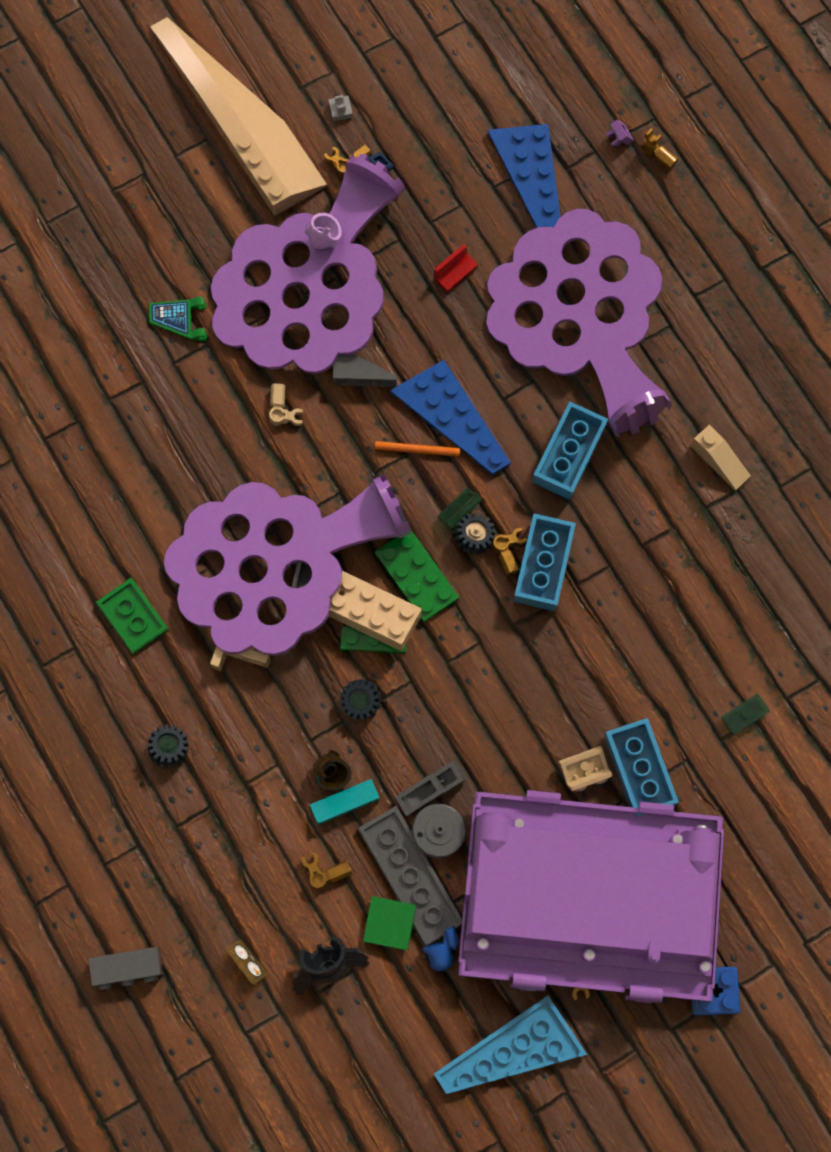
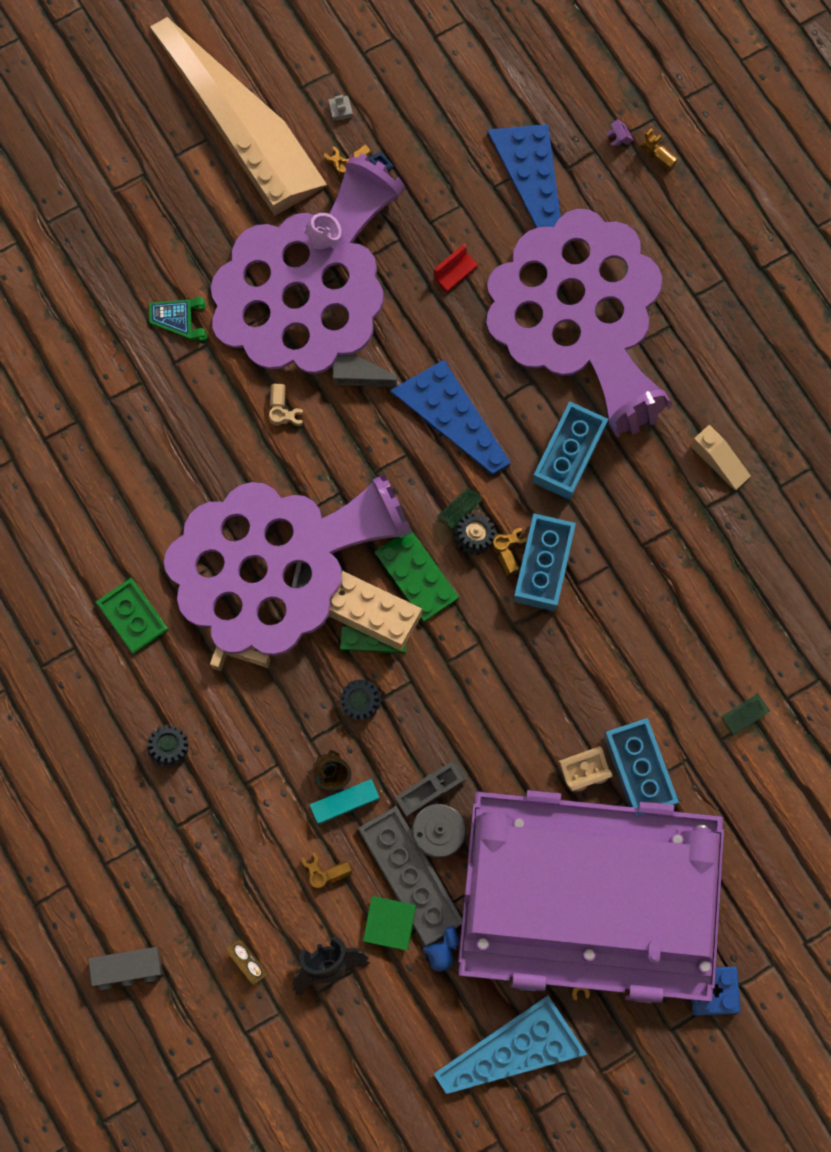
orange bar [375,441,460,457] -> none

